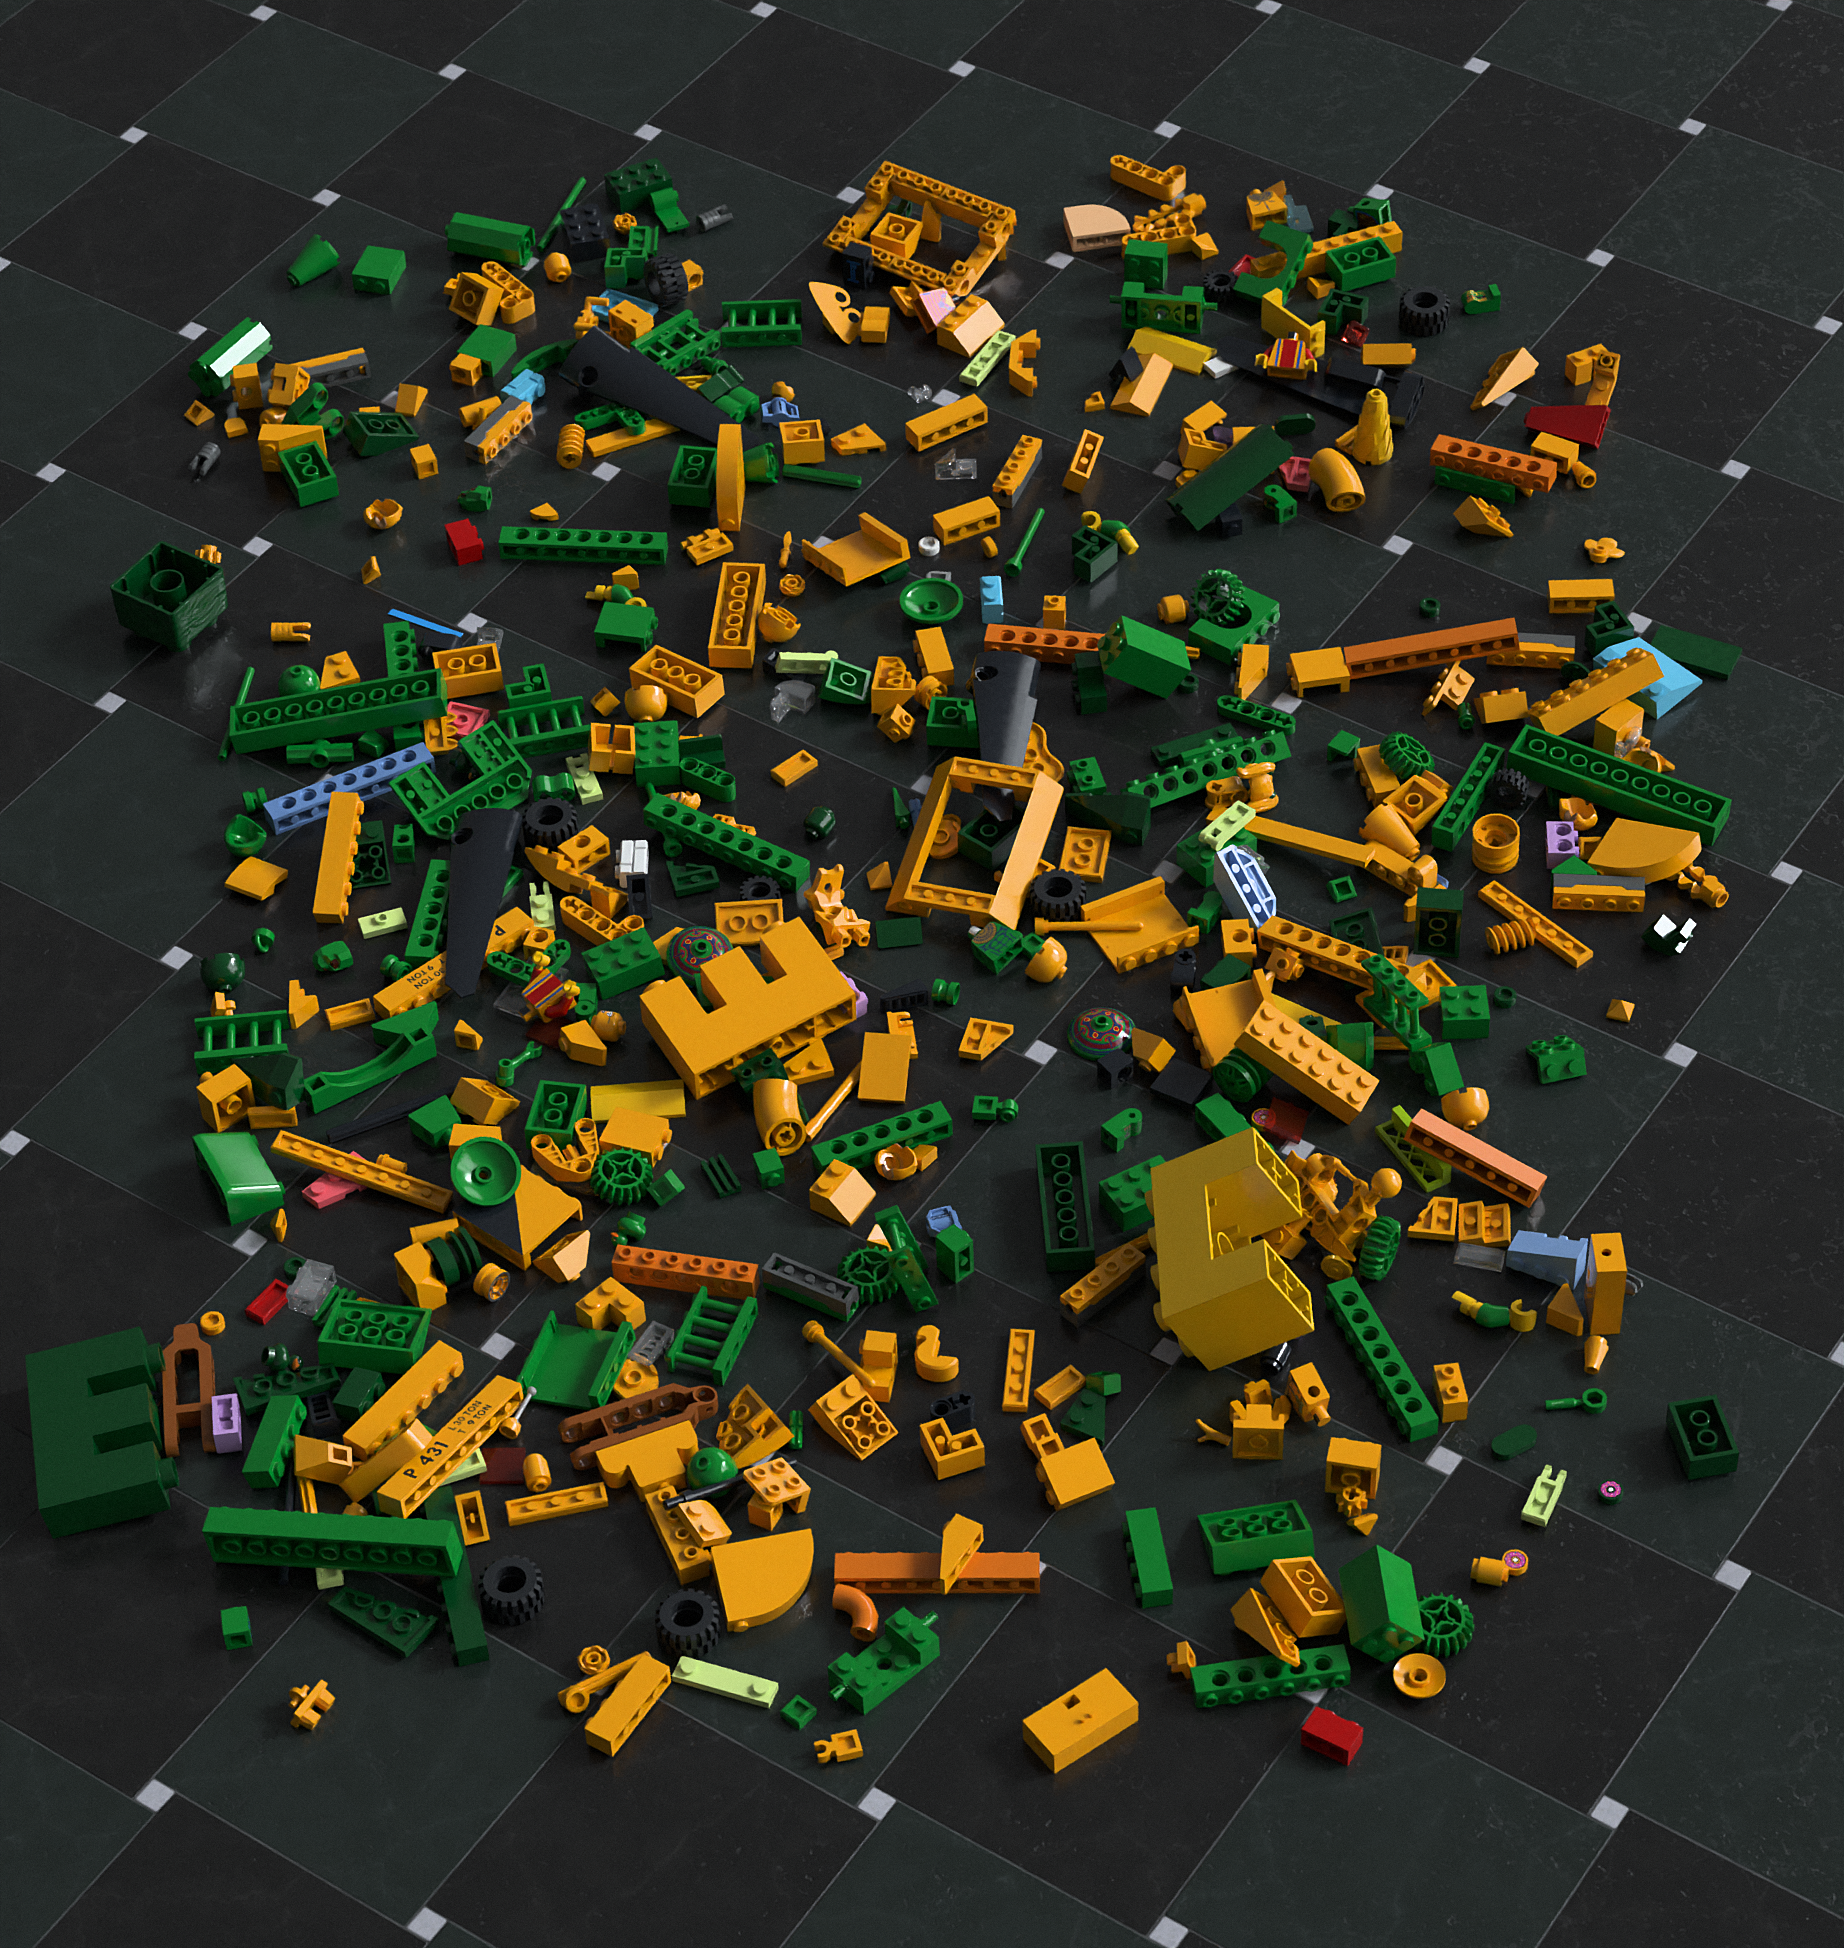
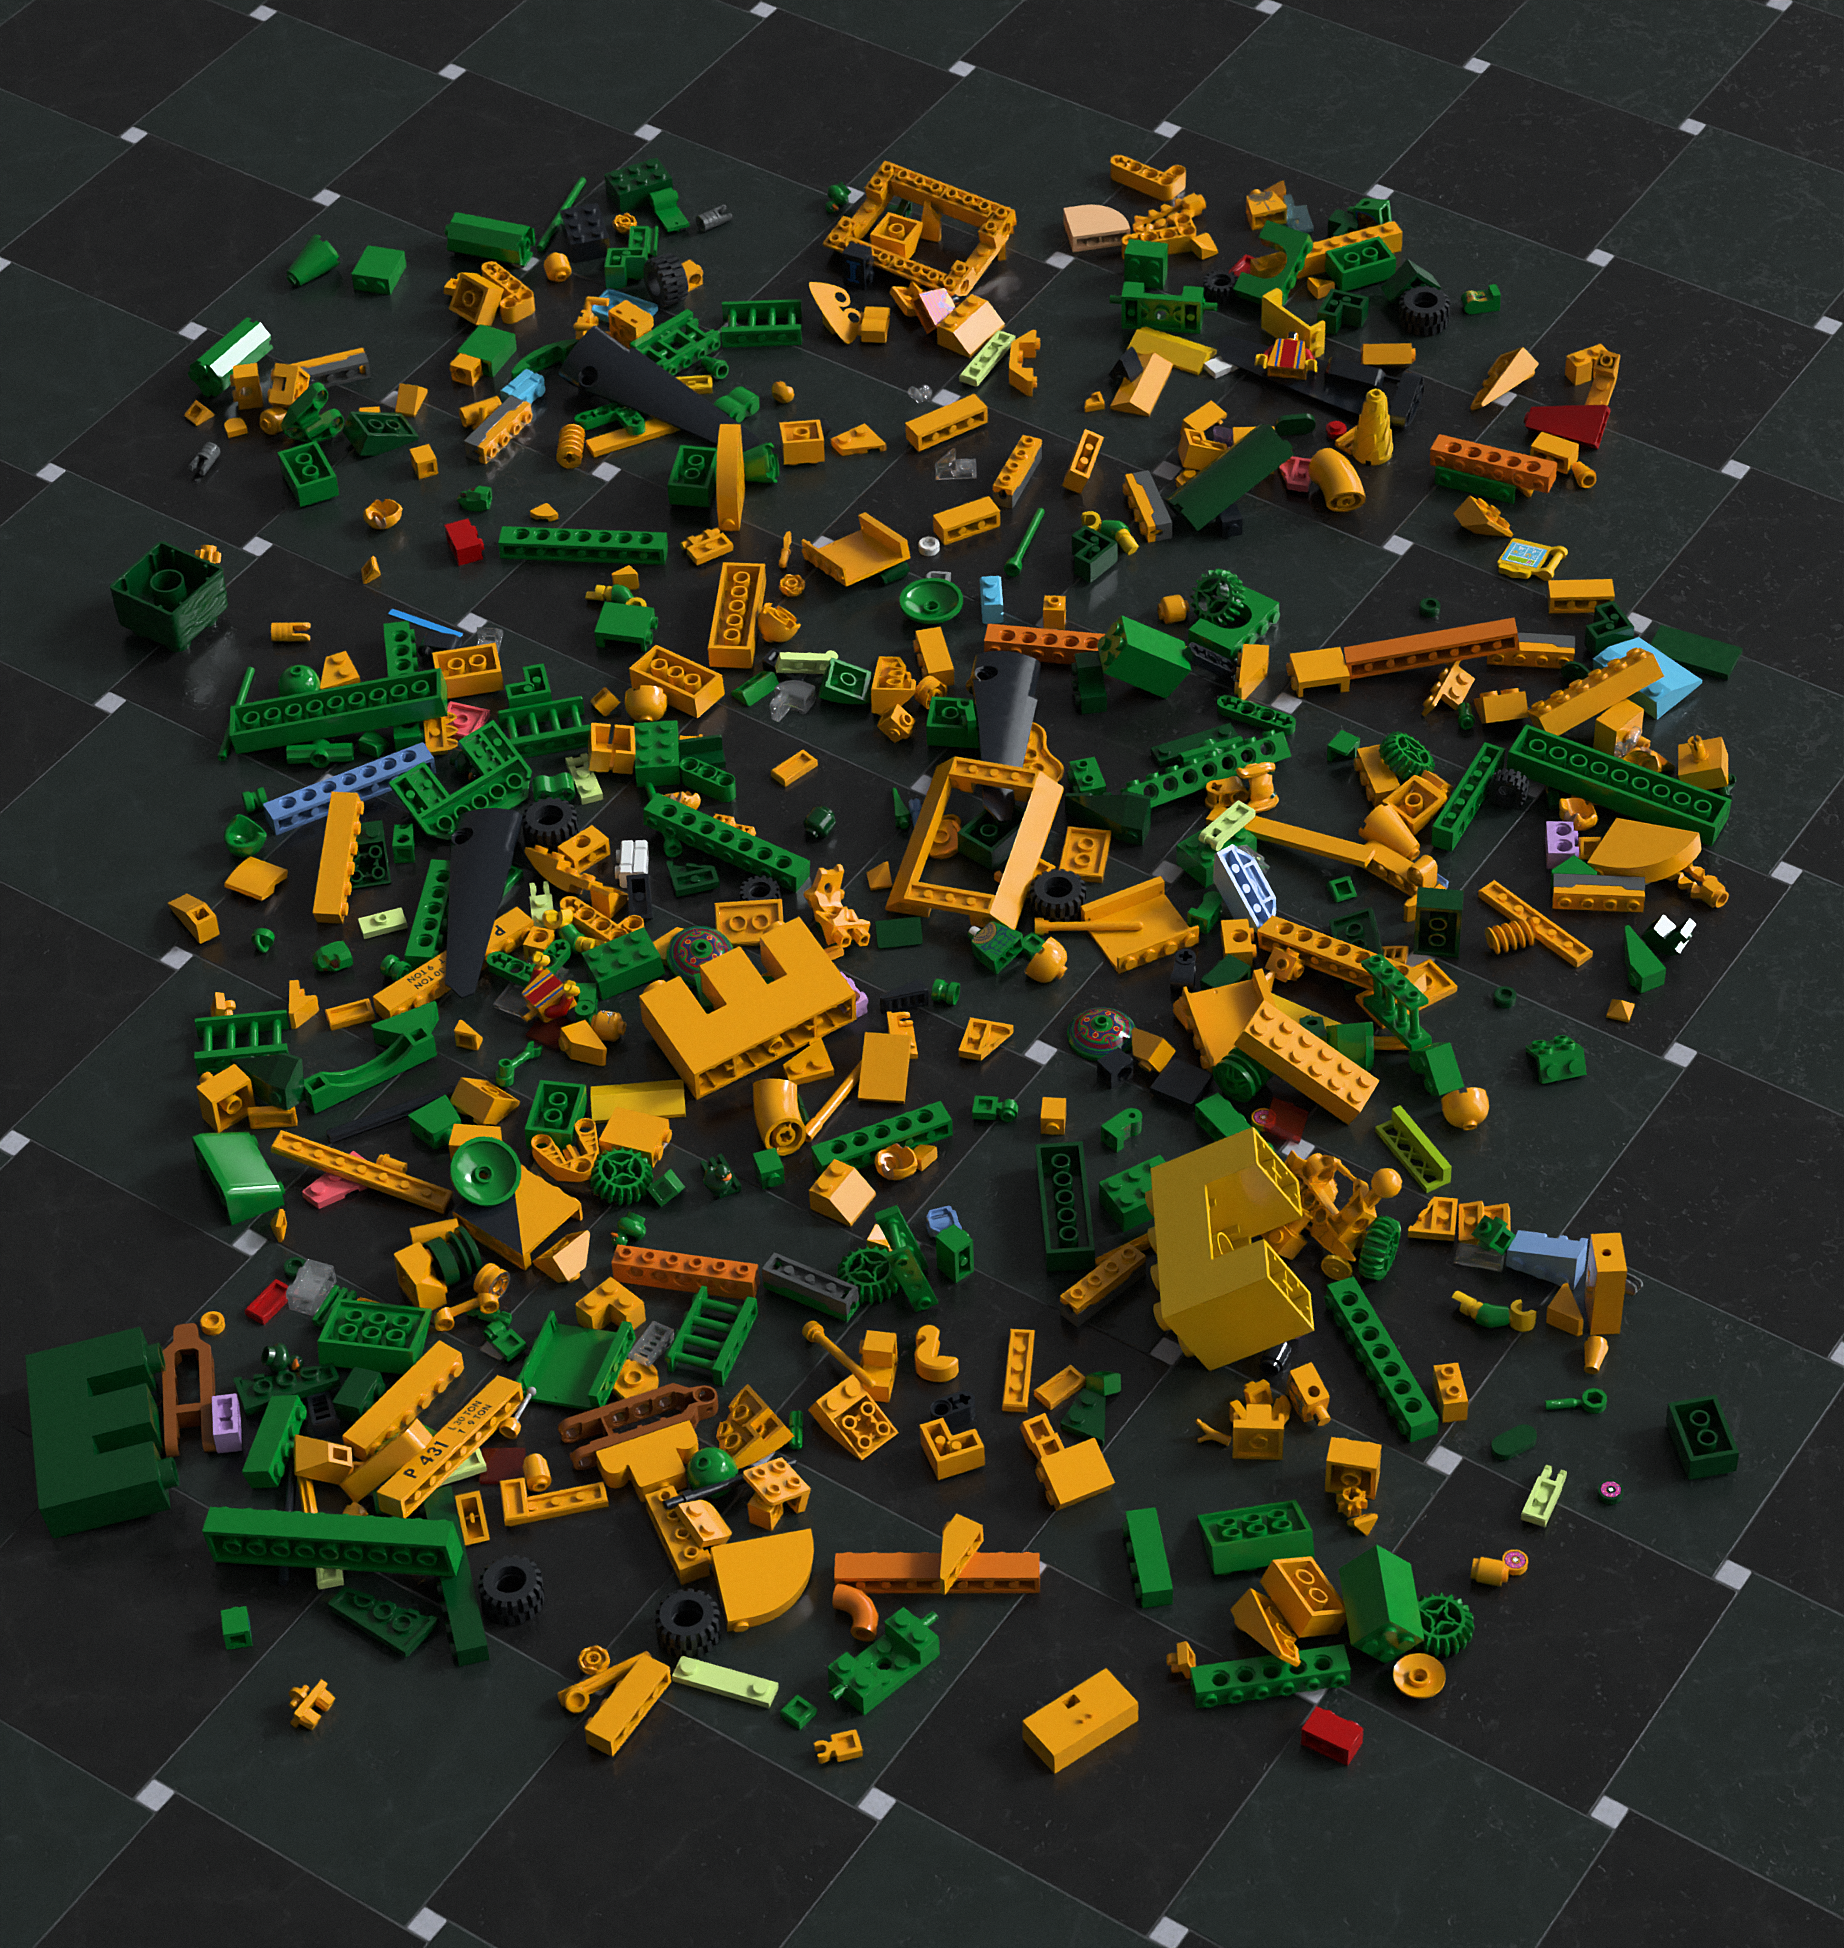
dark green cylinder [199,953,245,994] -> none
light orange slope [258,424,327,472] -> none
dark green piece [695,365,745,404] -> none
dark green brick [731,1047,789,1102] -> none
medium blue piece [760,397,799,427] -> none
green axle [782,464,861,488] -> none
light orange tile [981,536,998,558] -> none
dark green tile [1177,673,1199,694] -> none
green leg [1264,485,1297,524] -> none
clear red slope [1341,320,1370,347] -> none
orange brick [1403,1109,1547,1208] -> none
green brick [1438,985,1490,1039] -> none
light orange wheel [1472,814,1520,874] -> none
light orange plate [1584,538,1625,563] -> none
none -> light orange slope [167,894,220,944]
none -> light orange bar [434,1293,499,1332]
none -> green axle [466,1307,512,1327]
none -> green plate [483,1321,527,1362]
none -> light orange tile [500,1478,530,1526]
none -> yellow piece [542,909,606,954]
none -> dark green animal [703,1164,733,1196]
none -> green slope [731,671,779,706]
none -> green animal [825,181,851,213]
none -> light orange brick [1040,1097,1066,1135]
none -> piece [1122,470,1172,543]
none -> black beam [1183,642,1237,680]
none -> red plate [1326,421,1346,439]
none -> dark green brick [1381,259,1441,307]
none -> green brick [1471,1215,1516,1256]
none -> yellow piece [1498,538,1568,581]
none -> green slope [1623,925,1666,994]
none -> light orange brick [1678,735,1728,790]
none -> dark green arm [1716,773,1737,799]

